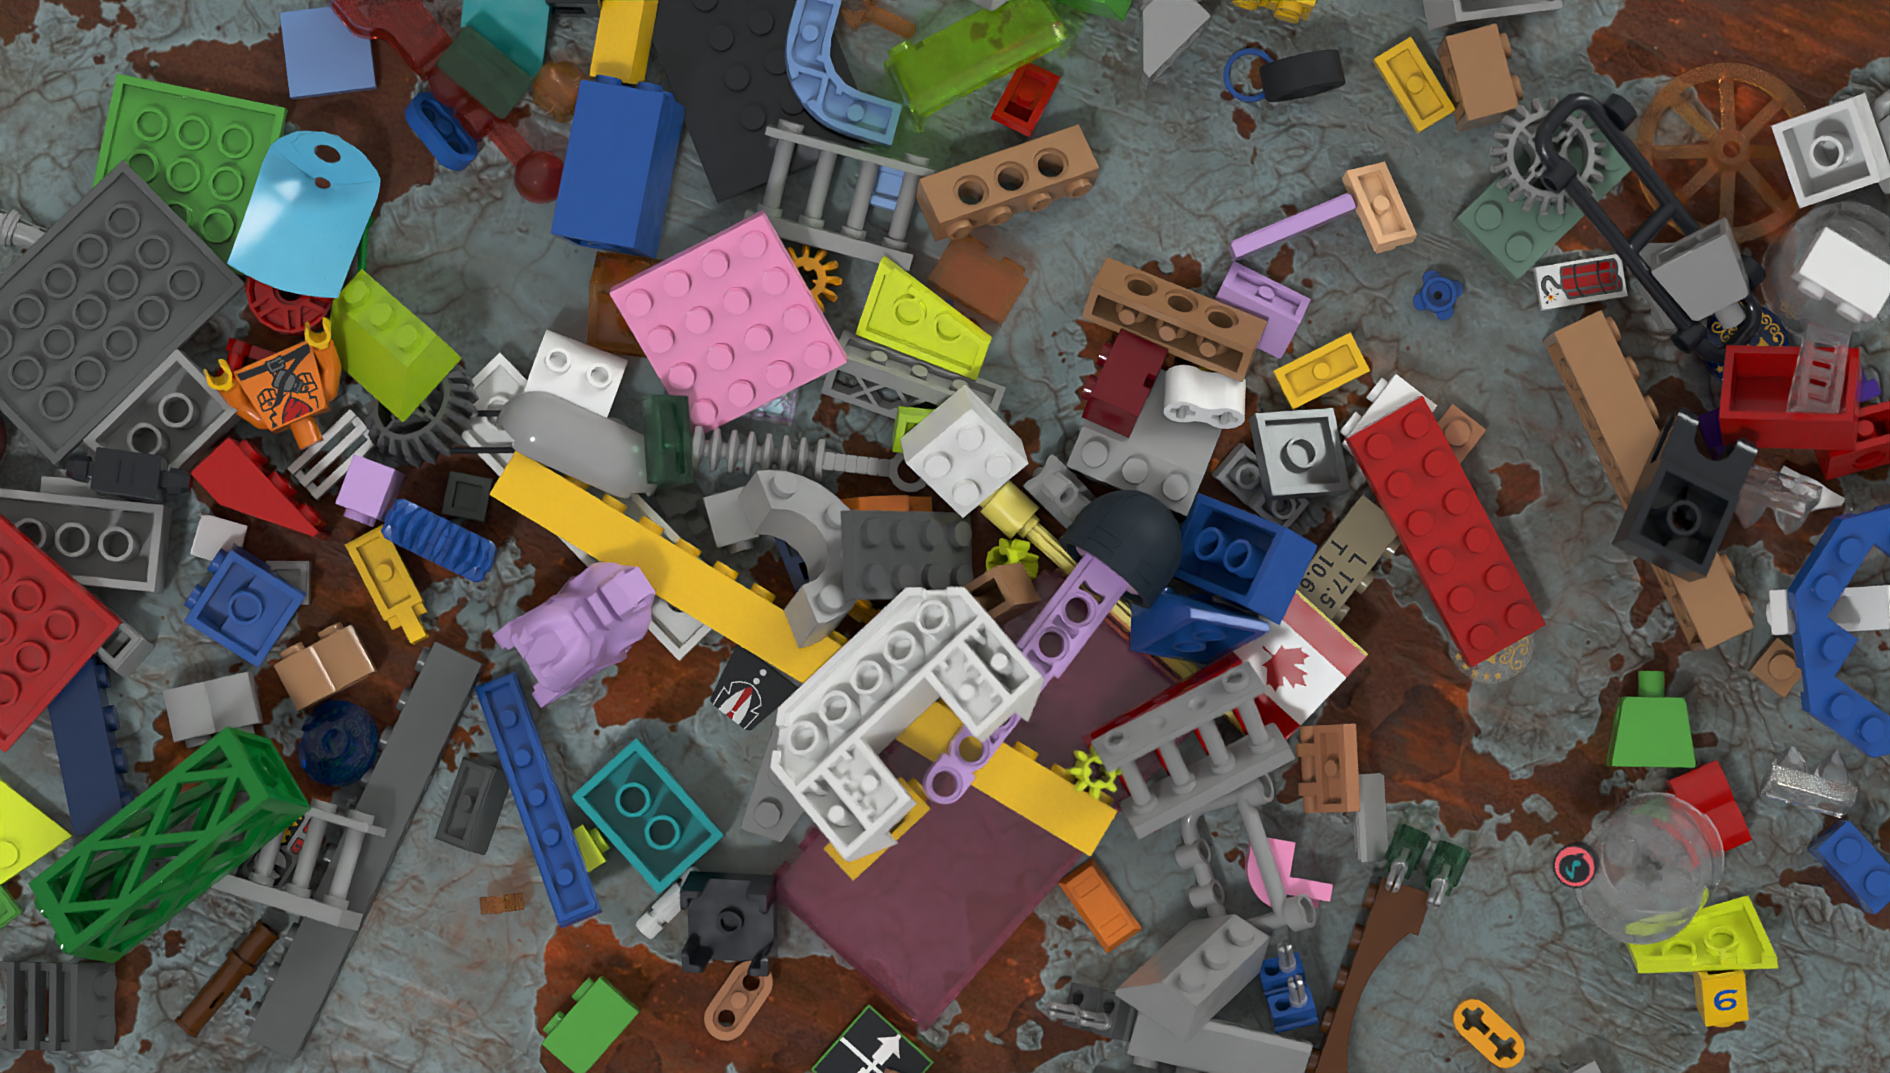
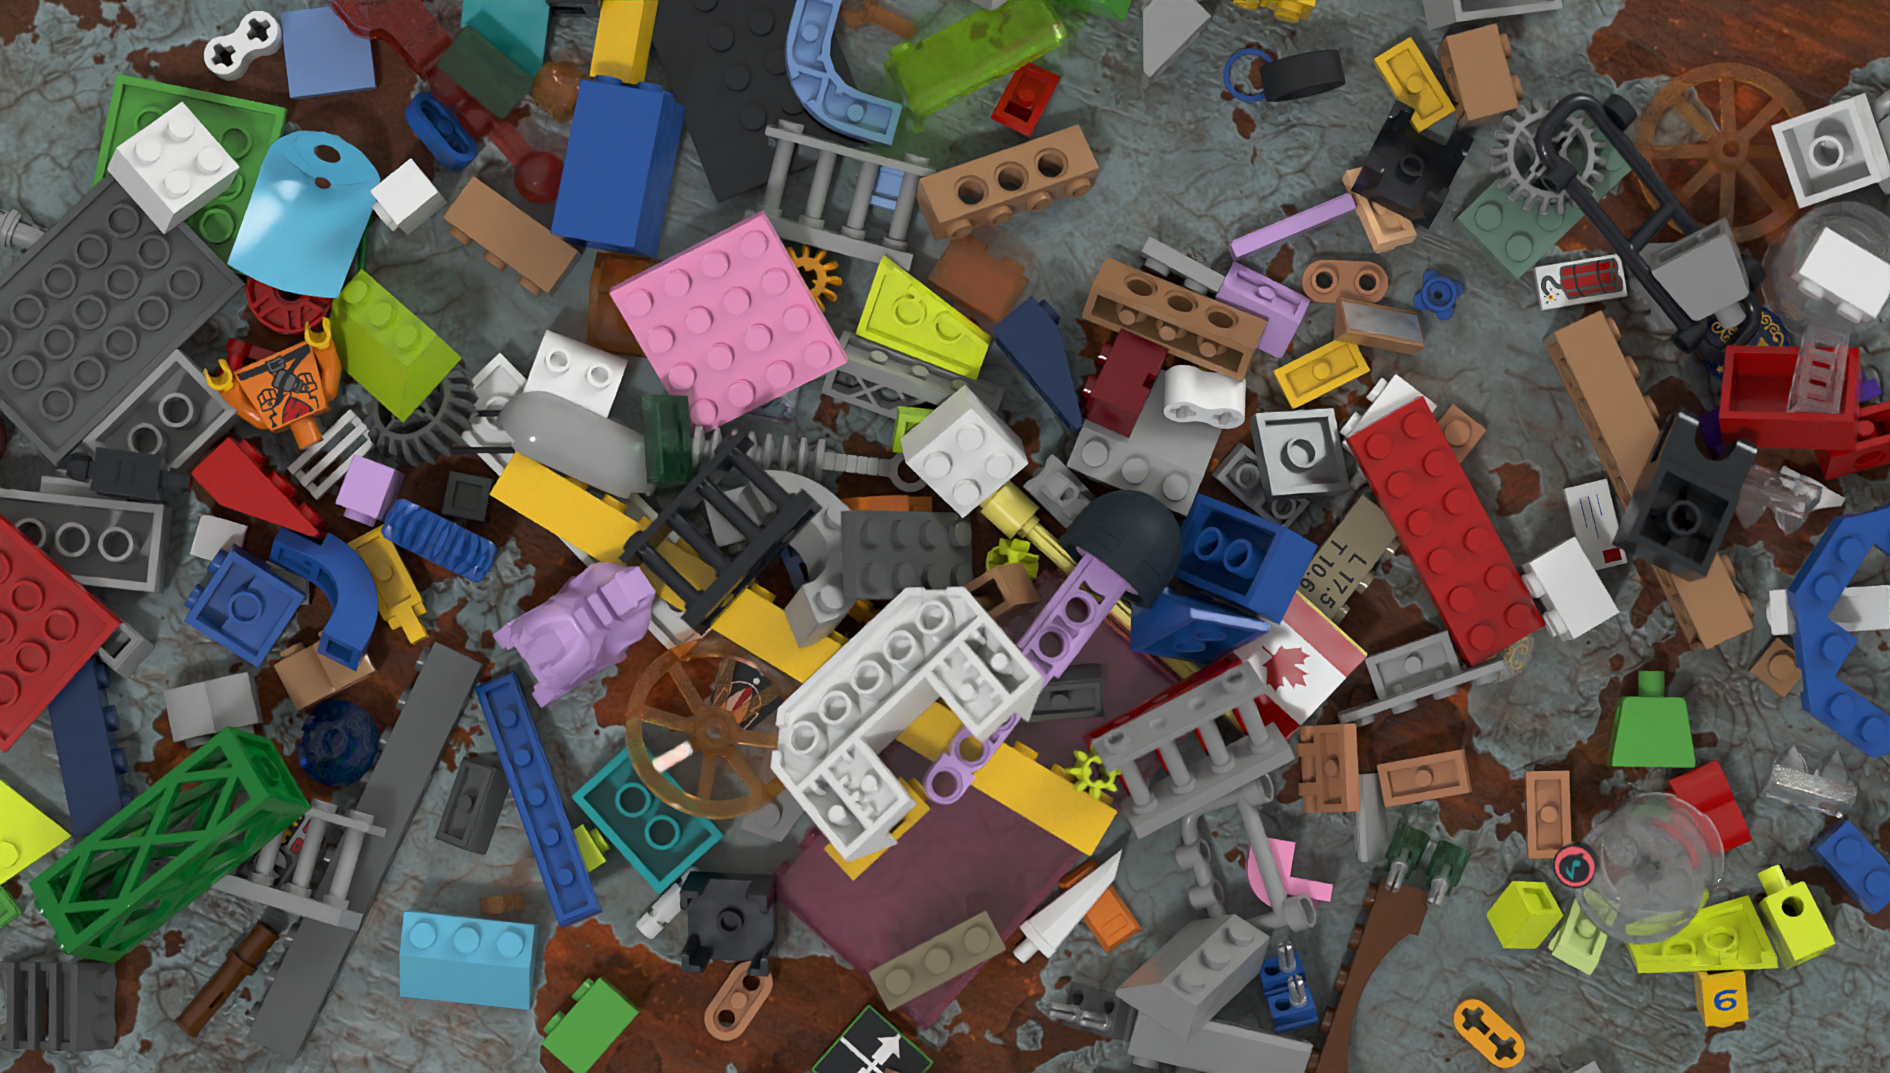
none -> white brick [107,102,239,234]
none -> white axle [204,11,283,81]
none -> blue arch [269,527,378,671]
none -> white brick [370,158,448,235]
none -> medium azure slope [399,910,539,1010]
none -> medium nougat brick [443,176,582,297]
none -> black fence [619,430,823,636]
none -> clear orange wheel [624,638,798,819]
none -> dark tan brick [869,908,1006,1011]
none -> dark blue slope [991,296,1083,436]
none -> white bar [1013,849,1122,963]
none -> dark grey slope [1018,663,1104,723]
none -> light grey plate [1139,236,1226,297]
none -> nougat plate [1301,260,1388,305]
none -> slope [1334,297,1425,355]
none -> light grey bracket [1338,629,1506,728]
none -> black panel [1351,100,1474,229]
none -> nougat plate [1377,749,1472,808]
none -> neon yellow panel [1487,881,1564,949]
none -> white brick [1519,537,1620,641]
none -> nougat plate [1524,771,1572,859]
none -> yellowish green slope [1548,888,1617,975]
none -> white tile [1563,479,1627,571]
none -> neon yellow torso [1757,864,1836,970]

